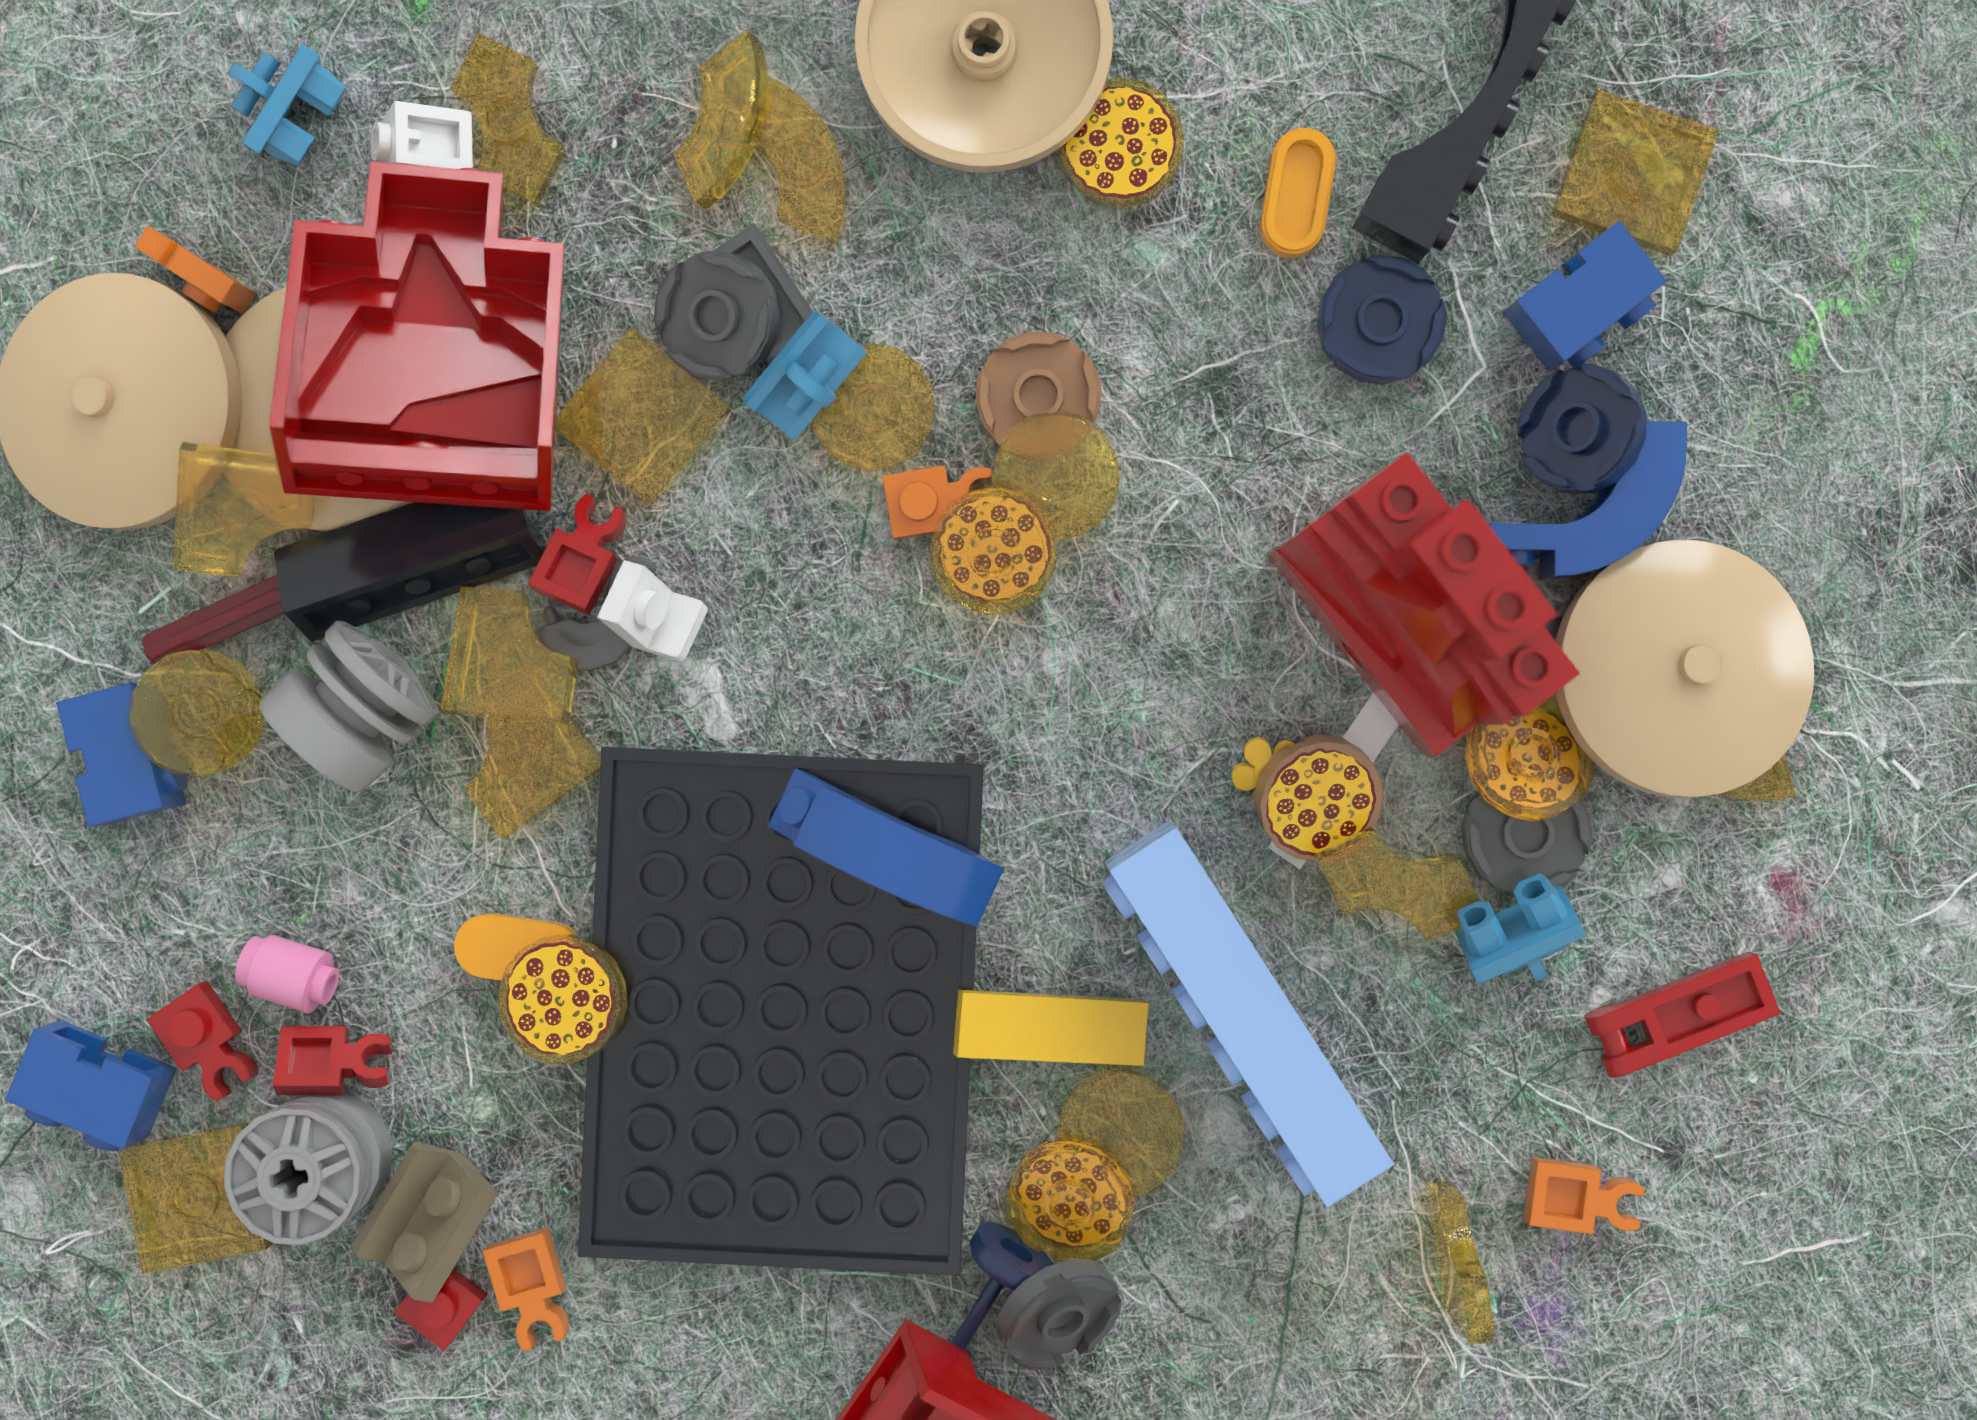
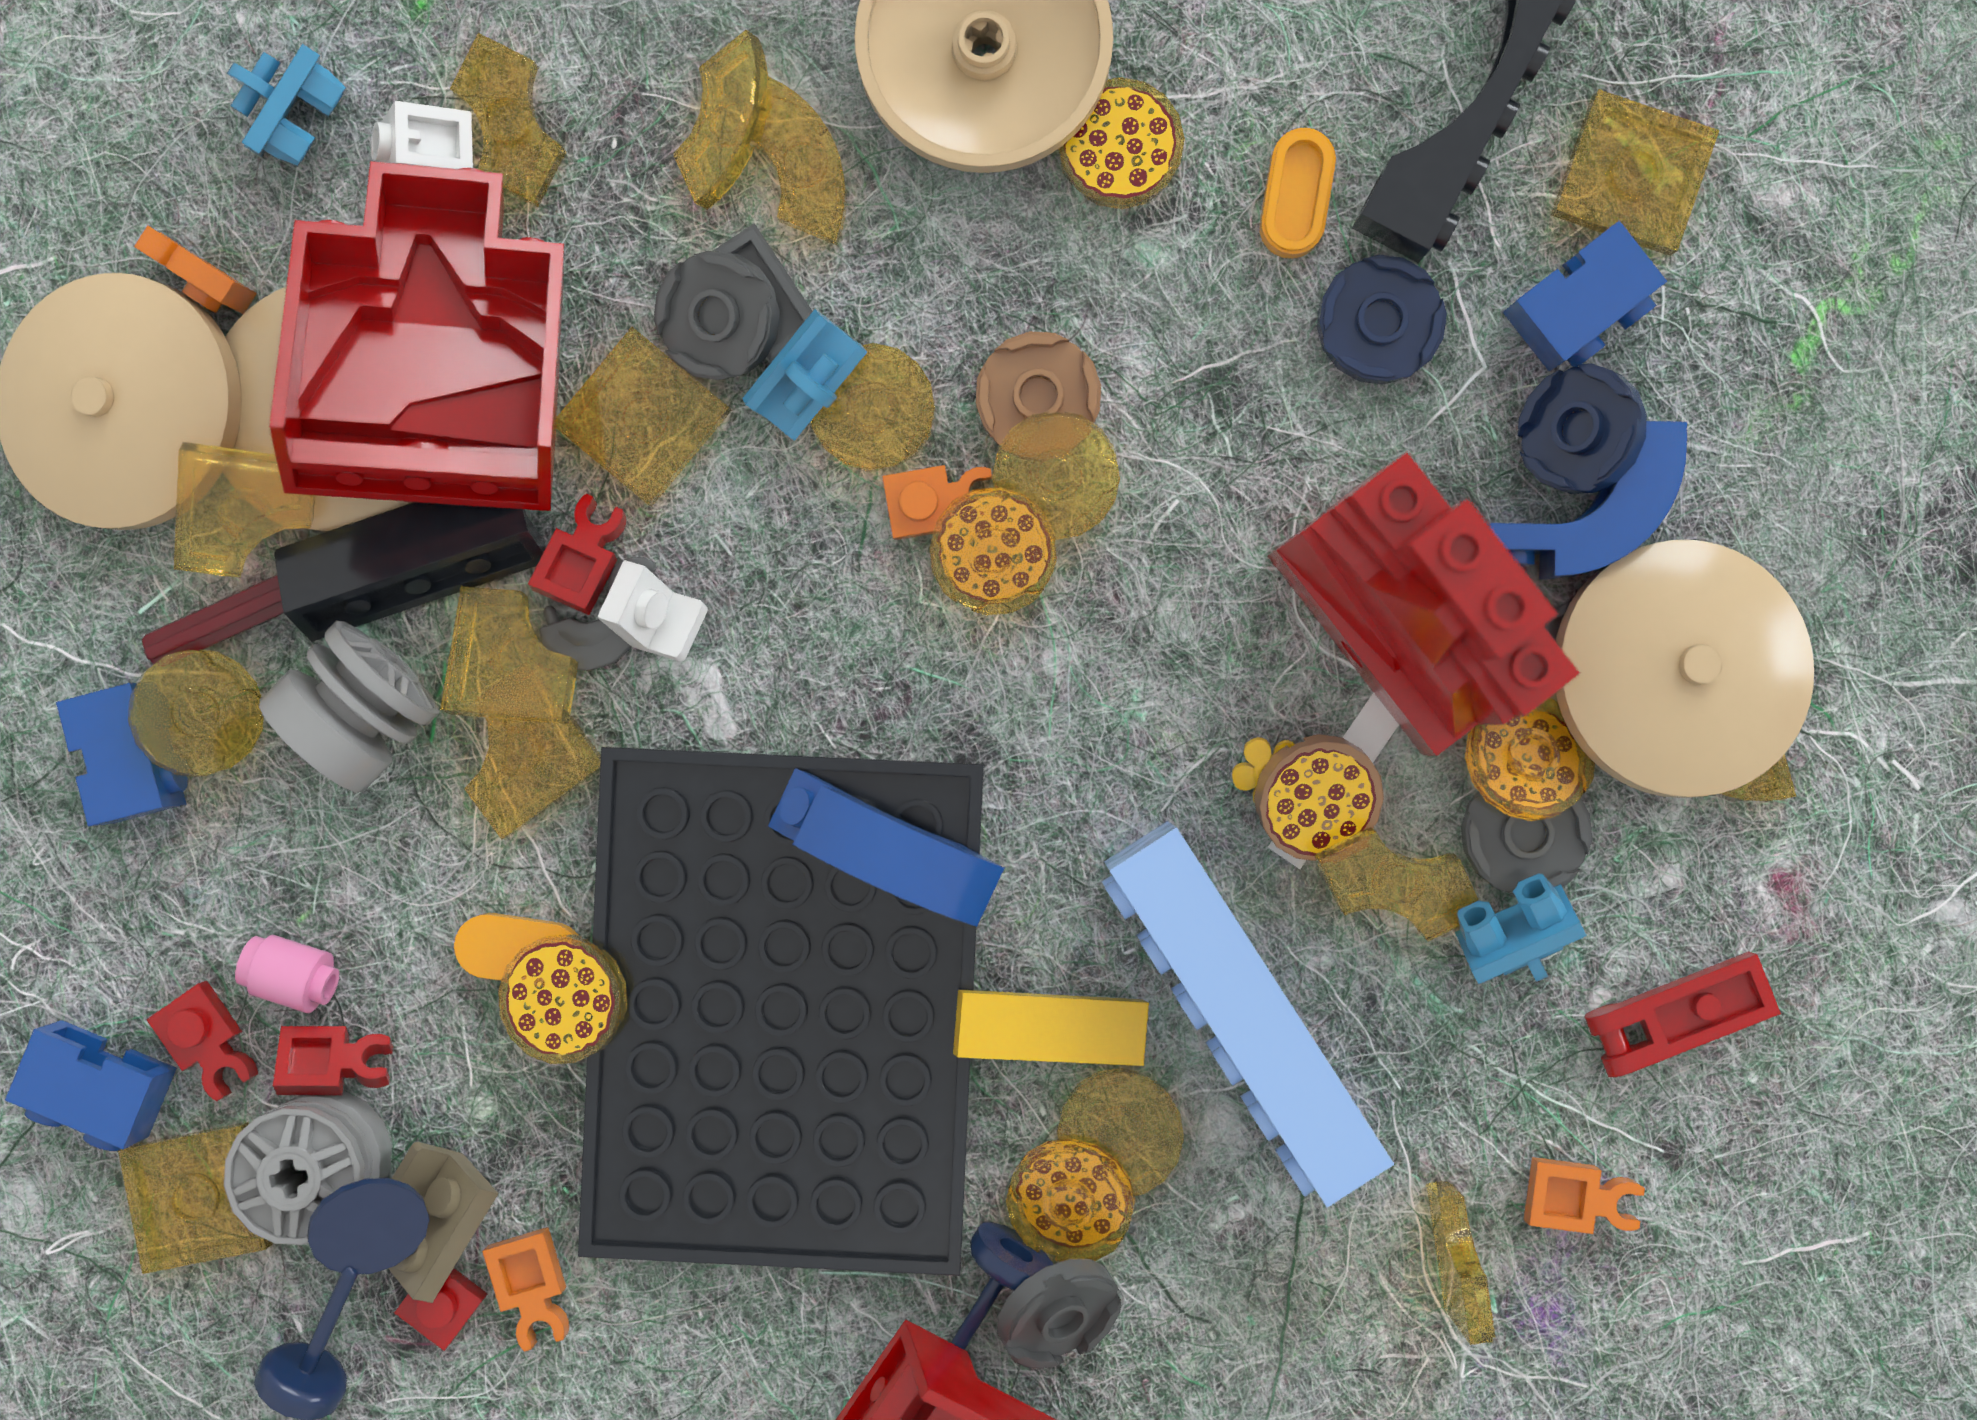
none -> dark blue piece [254,1178,429,1420]

